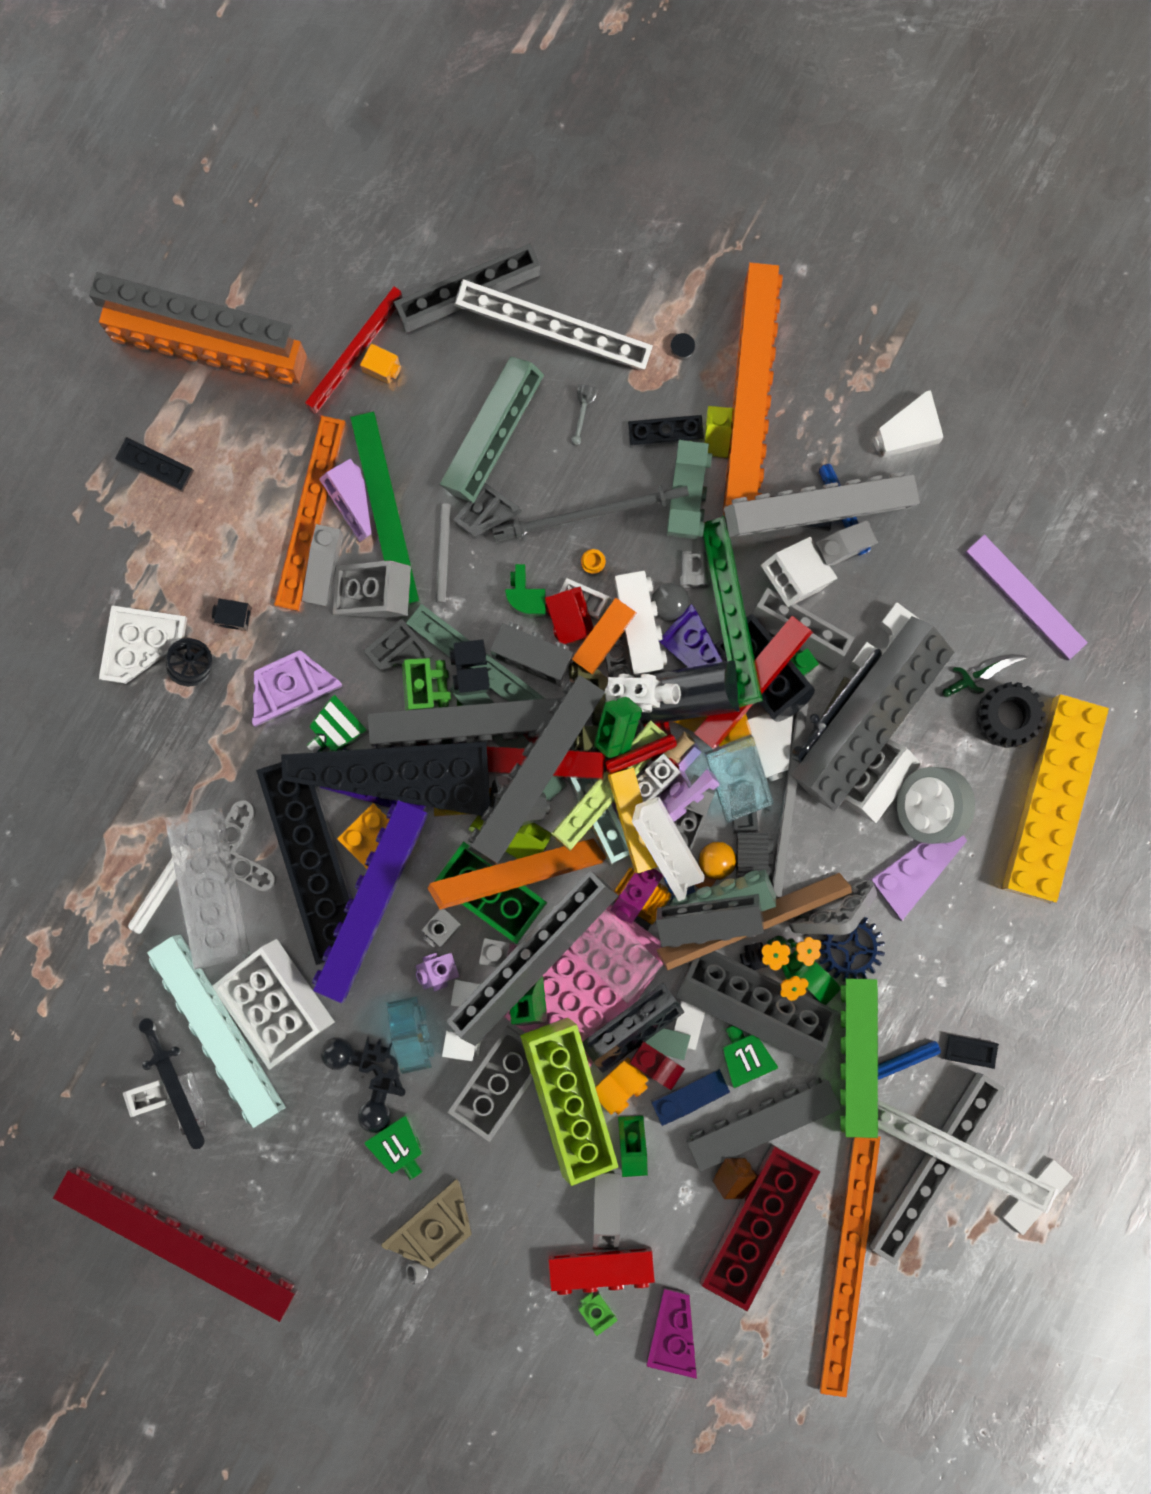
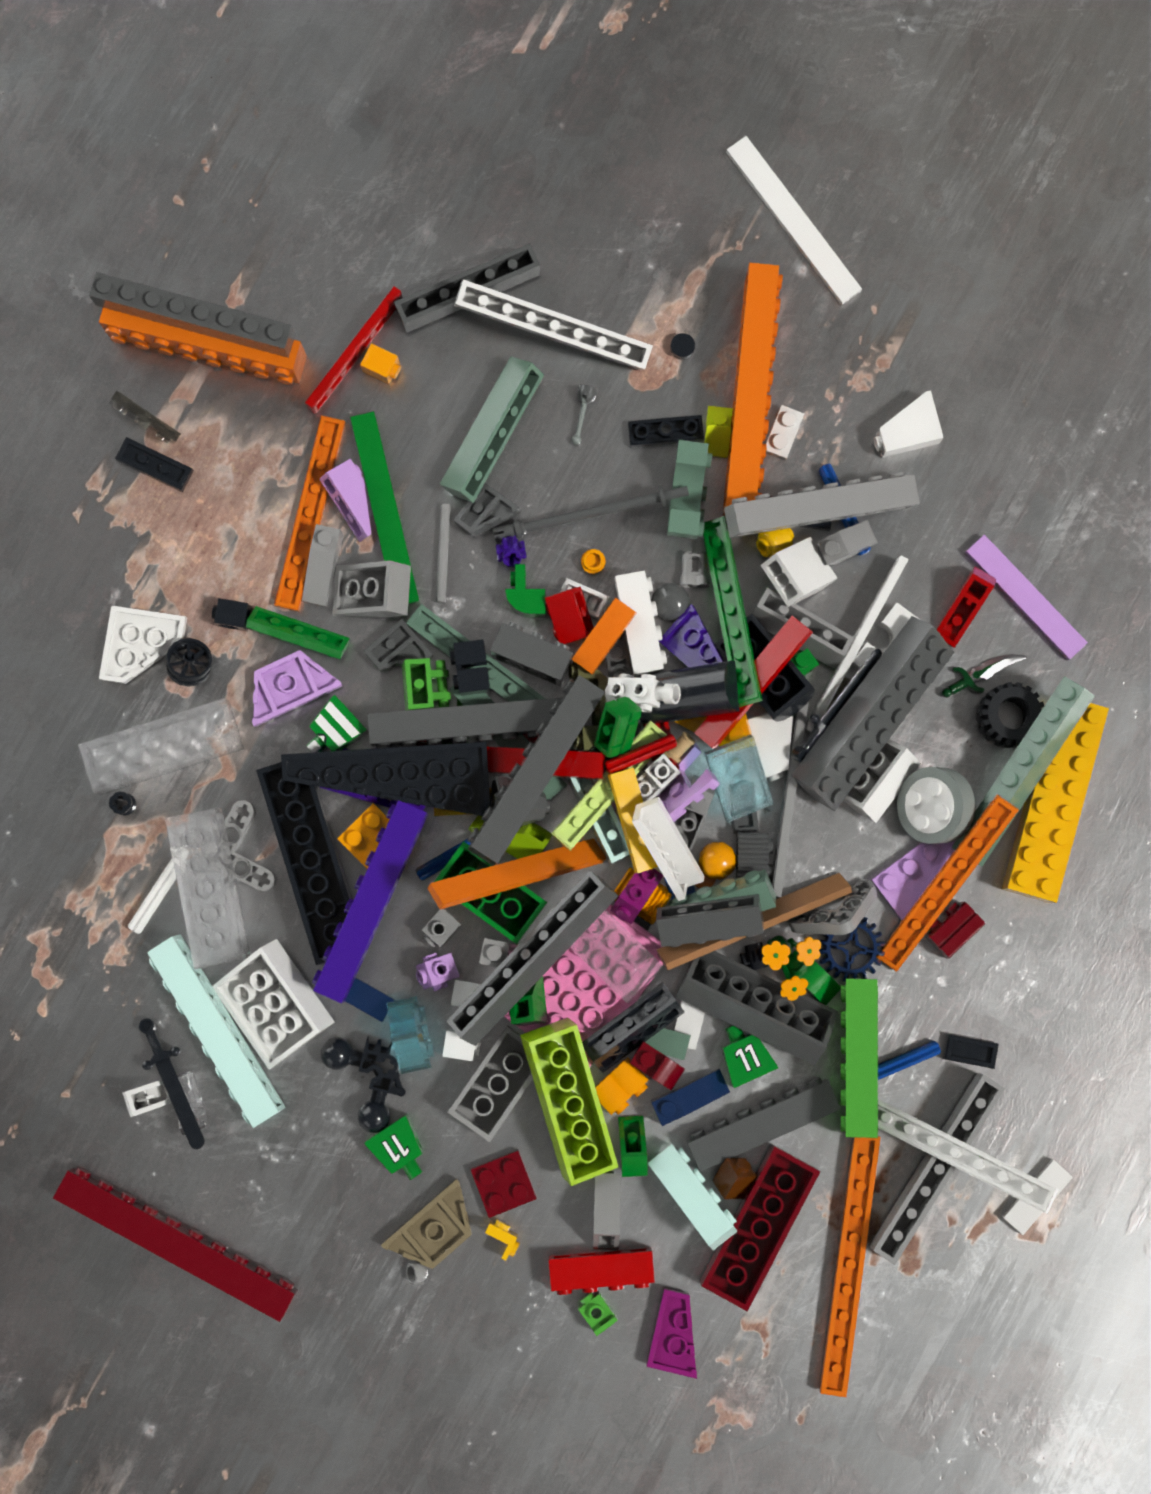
none -> clear brick [79,698,244,795]
none -> clear smoke wing [109,391,181,444]
none -> black bush [109,791,137,816]
none -> green plate [246,606,350,659]
none -> dark blue tile [345,978,395,1022]
none -> blue axle [415,838,471,880]
none -> dark red plate [470,1150,537,1218]
none -> yellow bracket [485,1219,520,1261]
none -> dark purple gear [496,536,527,567]
none -> light aqua brick [648,1144,737,1250]
none -> white tile [726,136,862,306]
none -> yellow head [756,528,794,558]
none -> white plate [766,405,804,461]
none -> white tile [804,555,909,735]
none -> orange tile [876,794,1019,972]
none -> dark red brick [925,901,986,959]
none -> red slope [936,566,996,648]
none -> sand green brick [951,676,1095,866]

